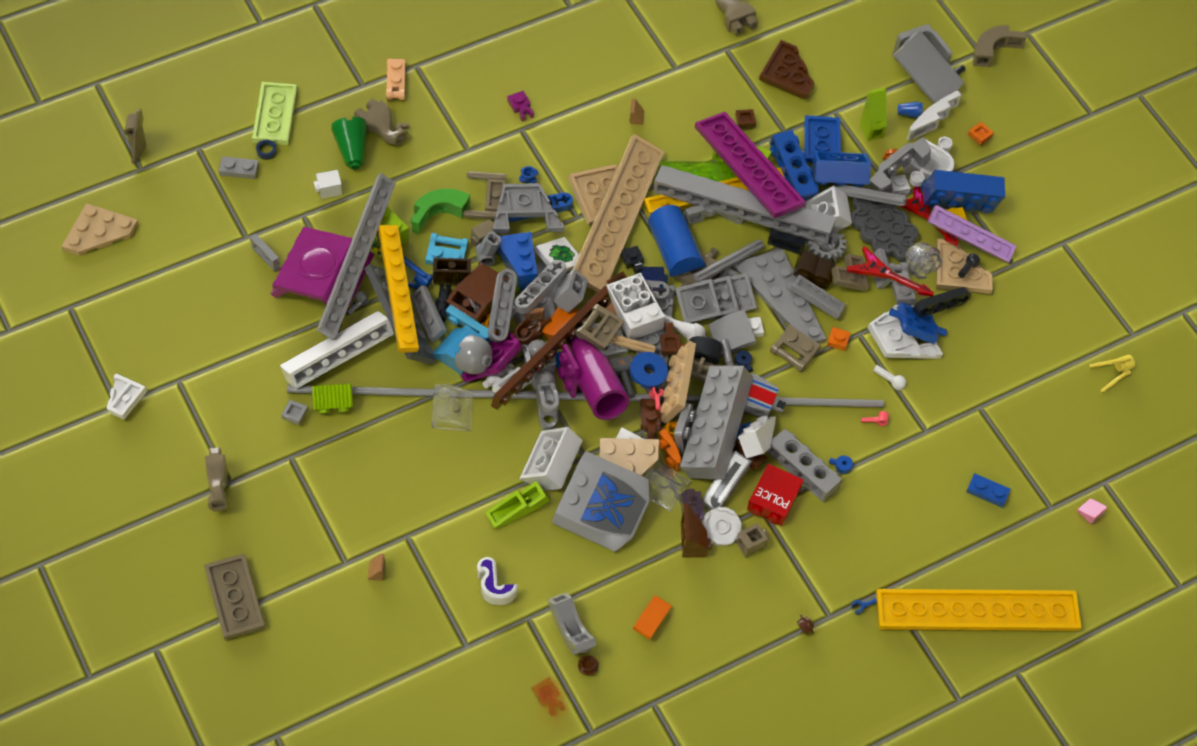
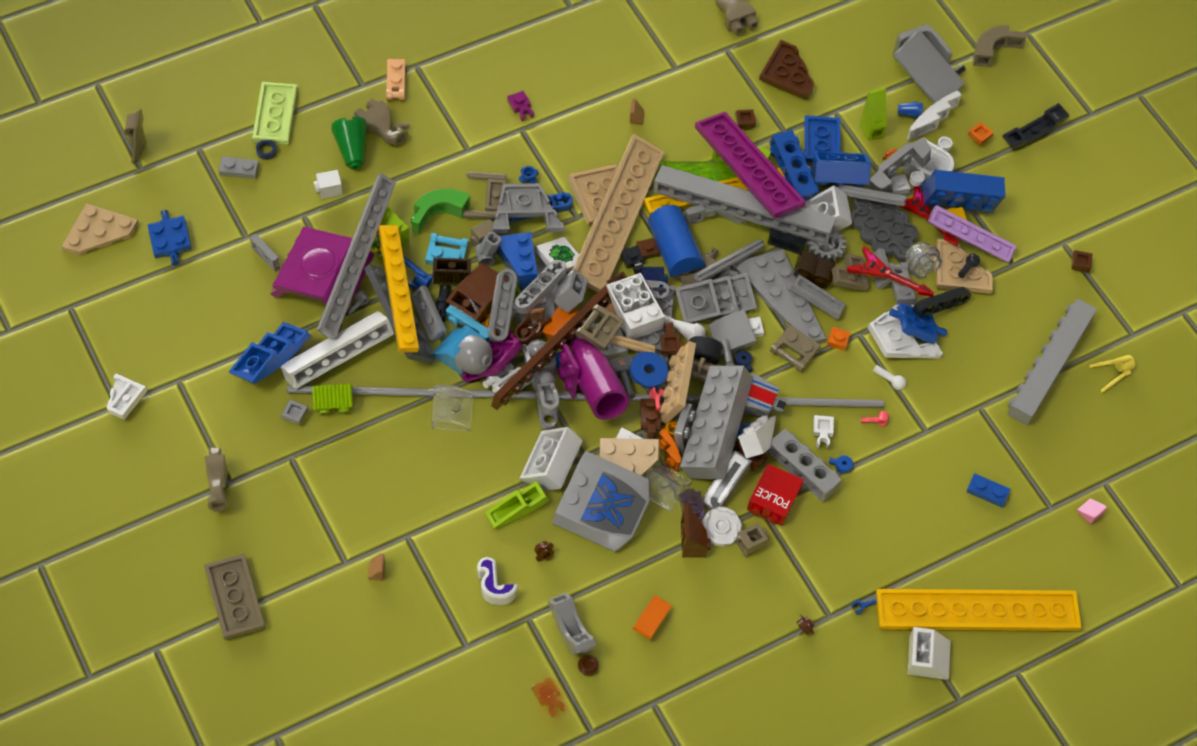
none -> blue plate [148,210,192,265]
none -> blue slope [229,322,311,384]
none -> reddish brown plate [534,541,554,562]
none -> reddish brown plate [636,238,660,260]
none -> white plate [813,415,834,449]
none -> white slope [907,627,951,680]
none -> black slope [1002,103,1070,149]
none -> light grey brick [1007,298,1097,426]
none -> reddish brown plate [1071,250,1093,272]

